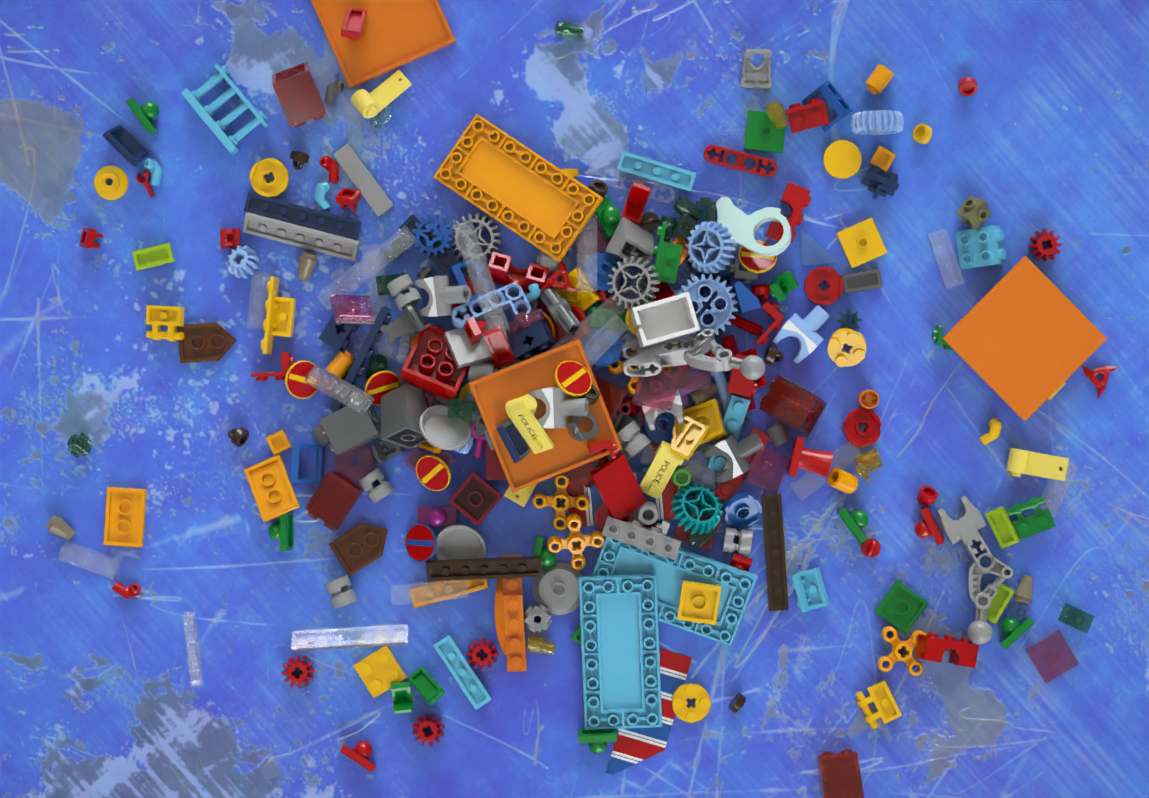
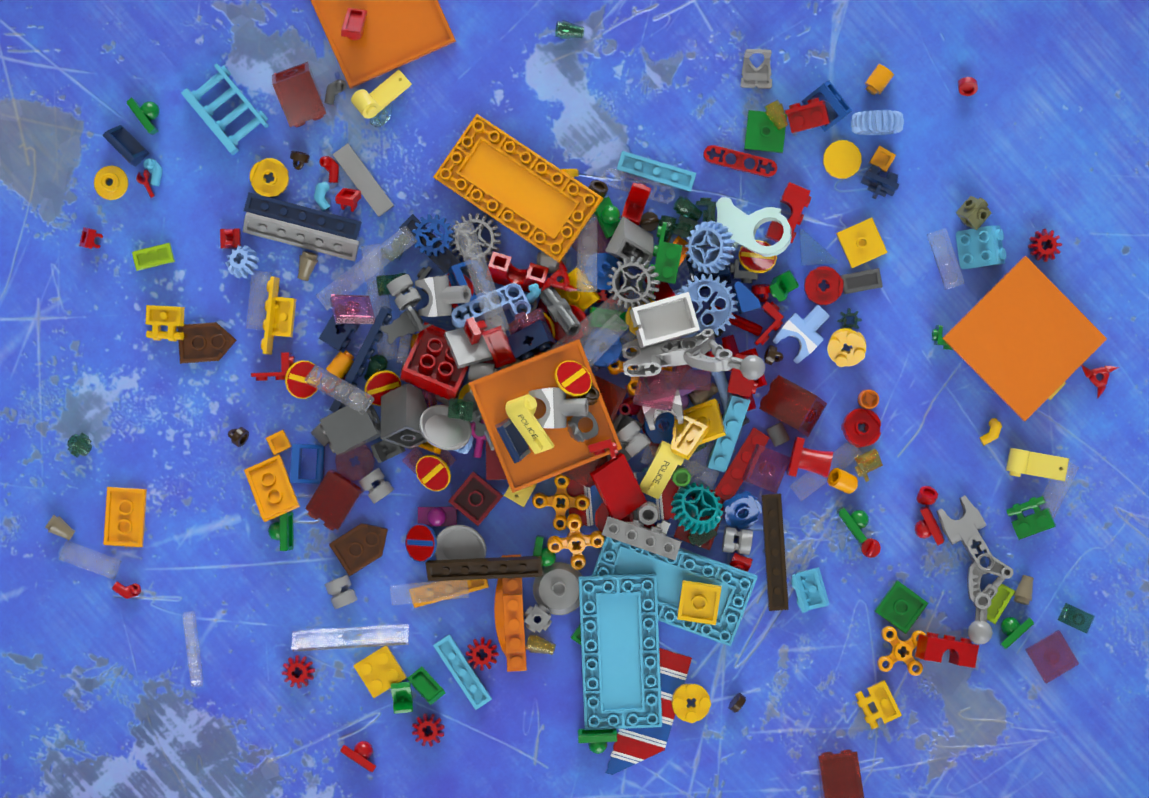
dark grey connector [702,432,764,482] -> none
yellow tile [913,123,932,144] -> none
lime plate [985,506,1020,549] -> none

